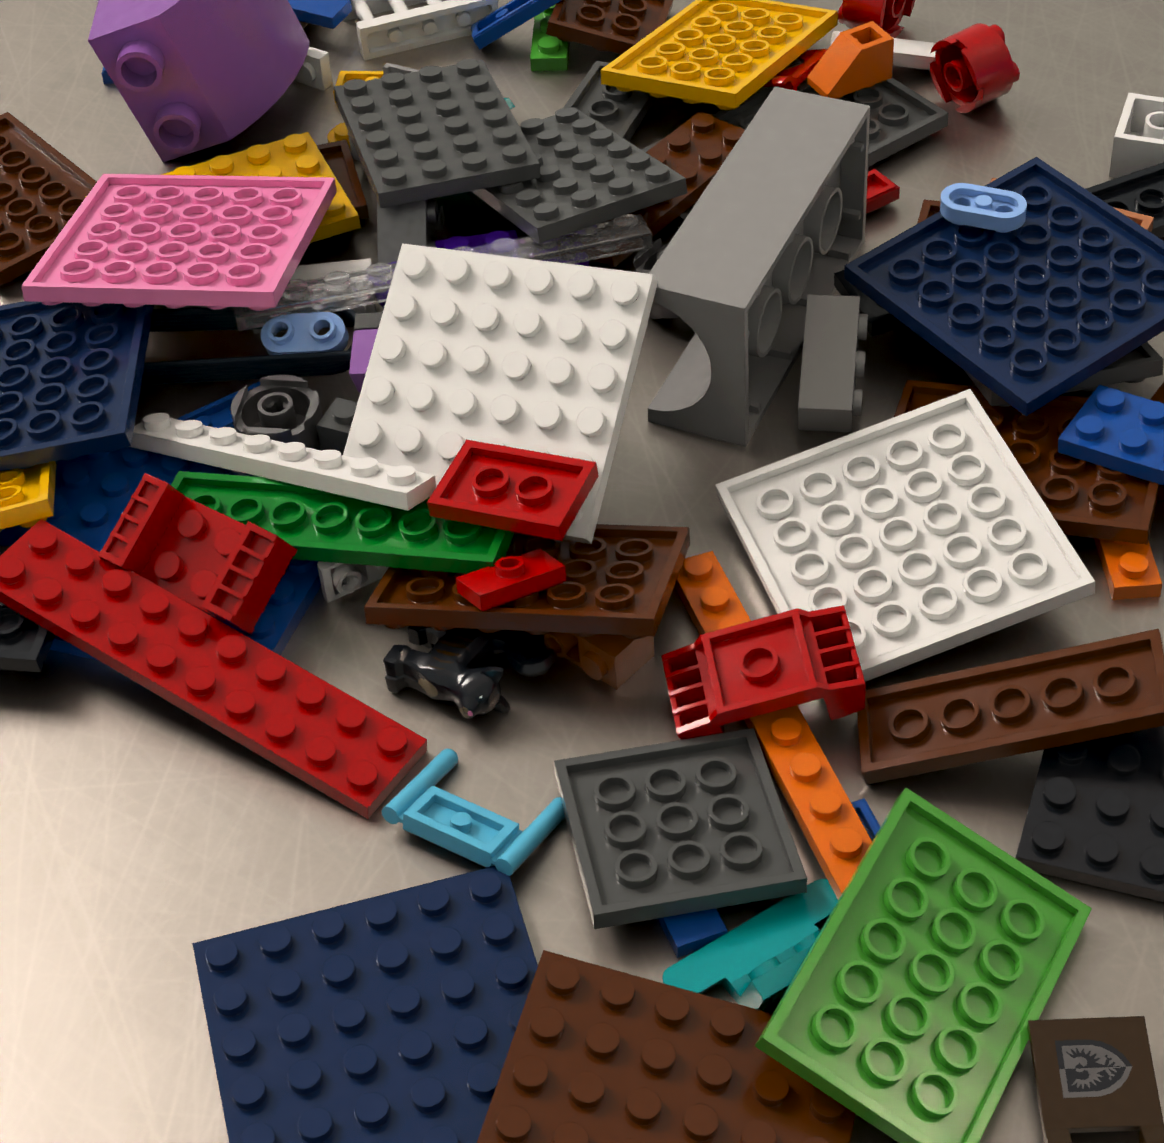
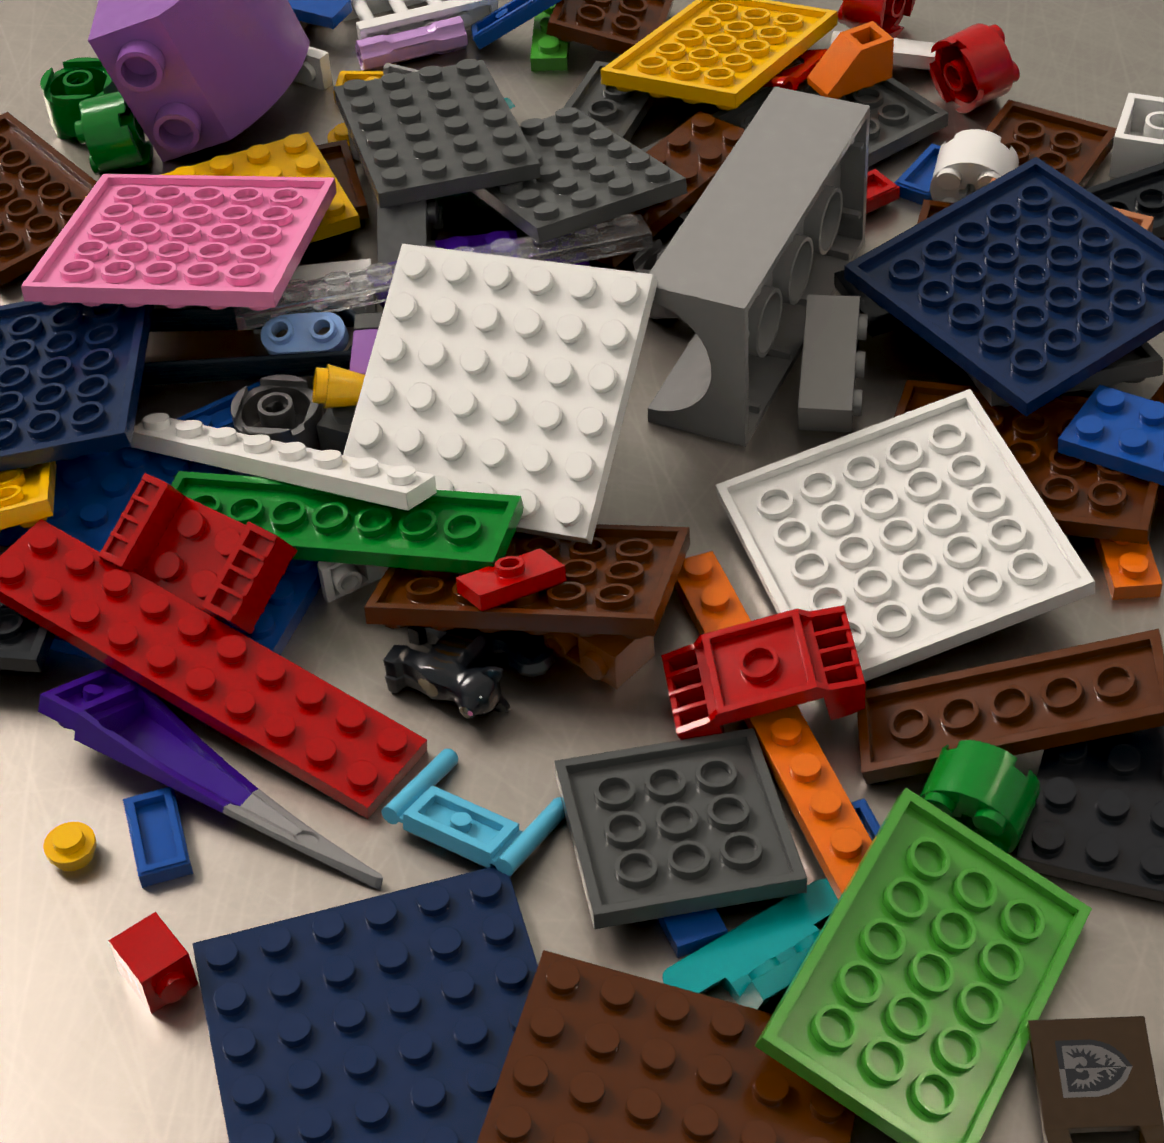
red plate [427,439,599,541] -> none
light blue plate [940,183,1027,233] -> none
none -> dark purple plate [38,666,383,890]
none -> green brick [40,57,118,140]
none -> yellow plate [43,822,97,871]
none -> green brick [75,91,153,175]
none -> red brick [108,912,198,1014]
none -> blue tile [123,787,193,888]
none -> yellow cone [312,364,365,409]
none -> lavender axle [355,16,468,71]
none -> blue tile [894,143,941,205]
none -> green brick [920,740,1040,853]
none -> white brick [930,129,1019,203]
none -> reddish brown plate [985,100,1117,188]

